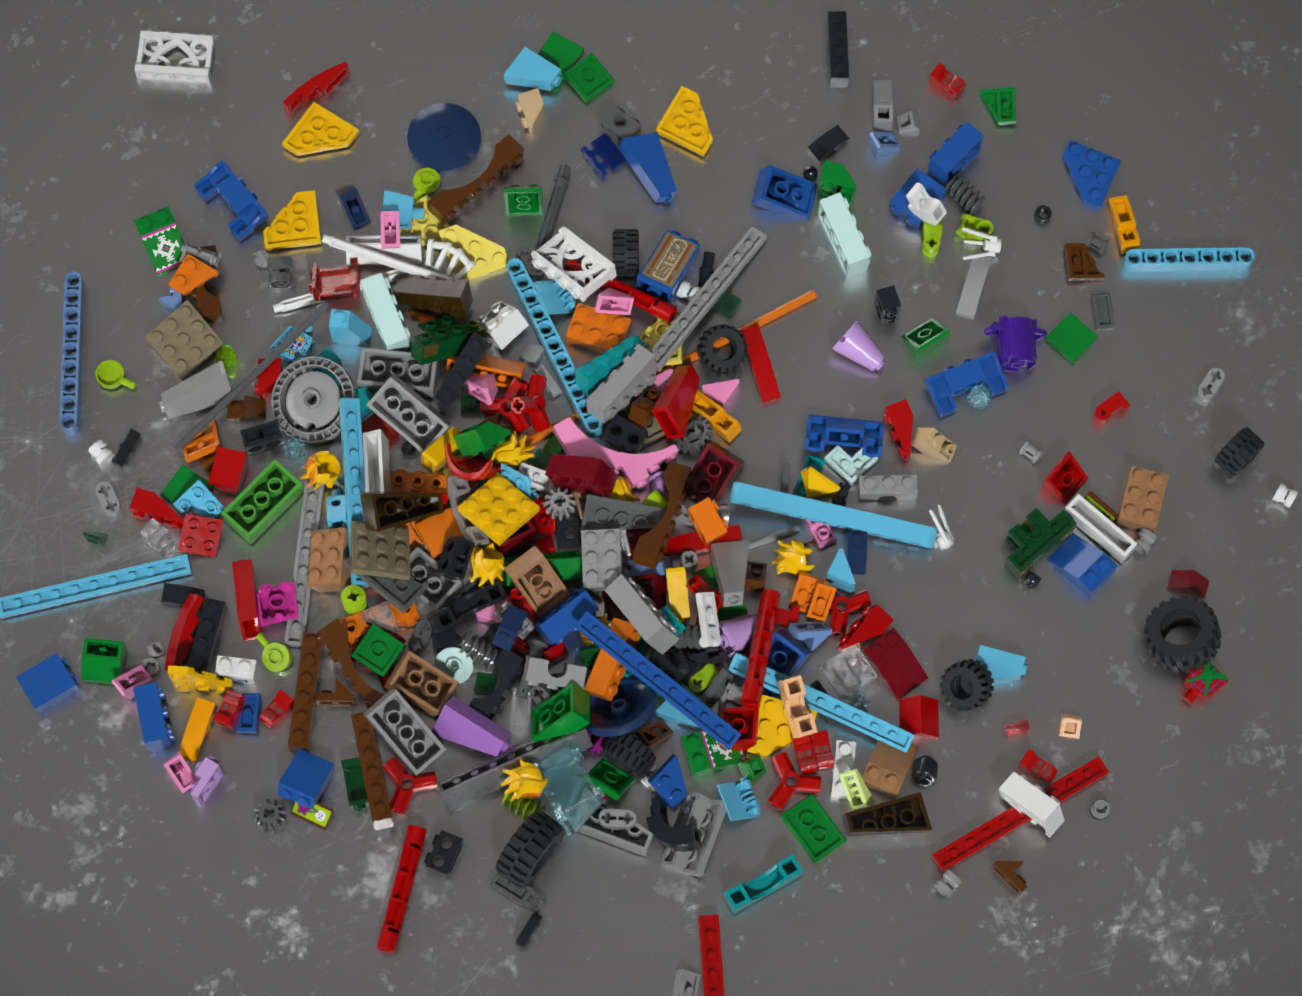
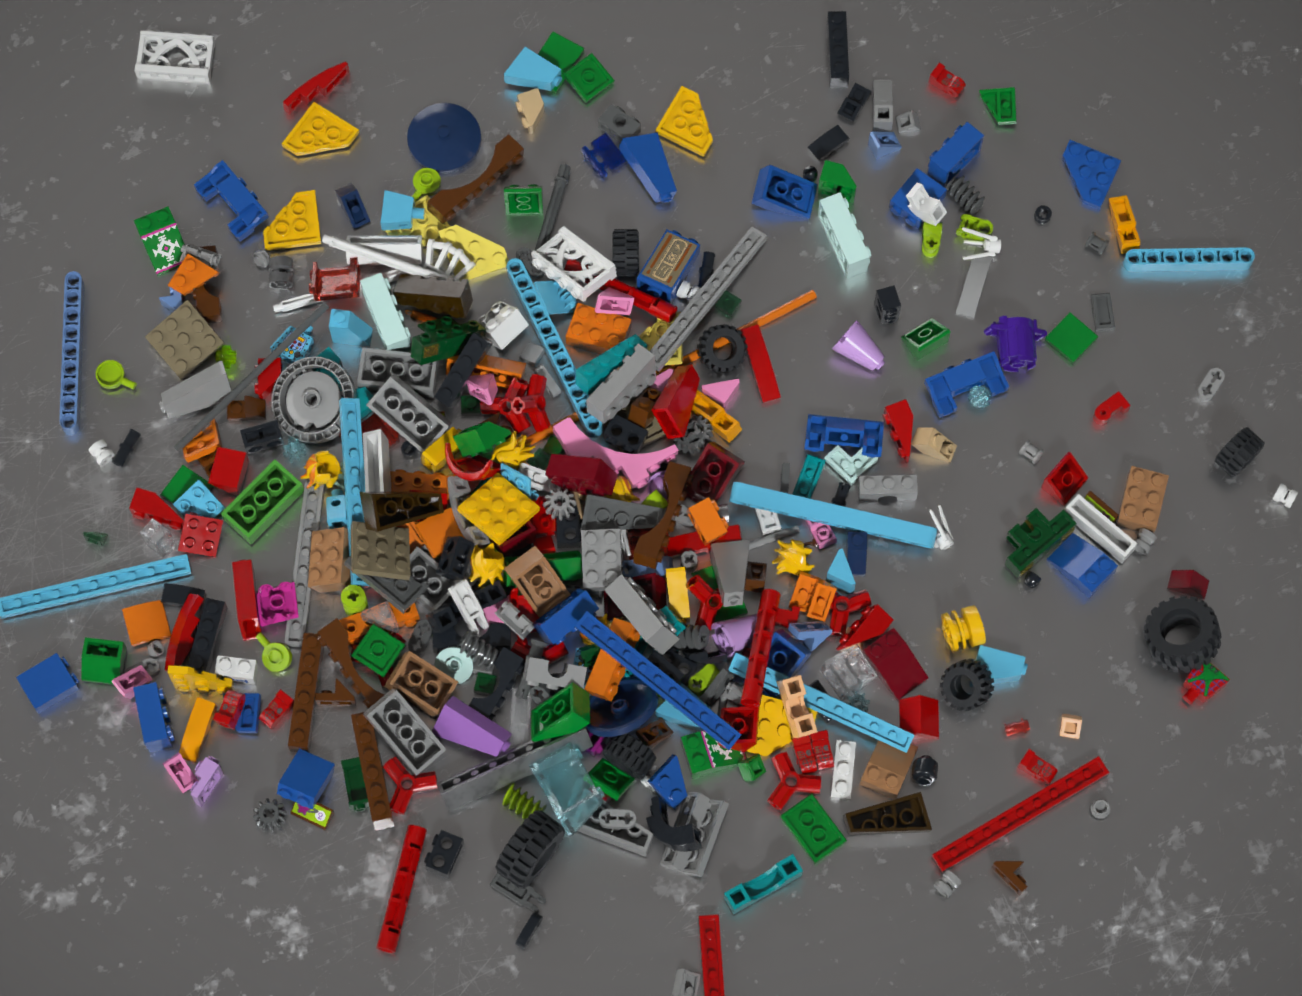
light grey beam [95,482,121,517] -> none
bright pink slope [380,211,401,249] -> none
dark blue slope [492,605,529,652] -> none
yellow hair [500,759,549,802] -> none
white plate [696,592,721,648] -> none
medium azure hinge [717,777,761,821] -> none
yellow slope [801,466,841,498] -> none
yellowish green slope [839,769,875,811] -> none
white wedge [999,772,1065,838] -> none
reddish brown wing [1064,243,1105,281] -> none
none -> orange slope [122,600,171,647]
none -> white hinge [448,579,489,635]
none -> white plate [754,508,781,535]
none -> black slope [837,83,872,122]
none -> yellow wheel [941,605,986,653]

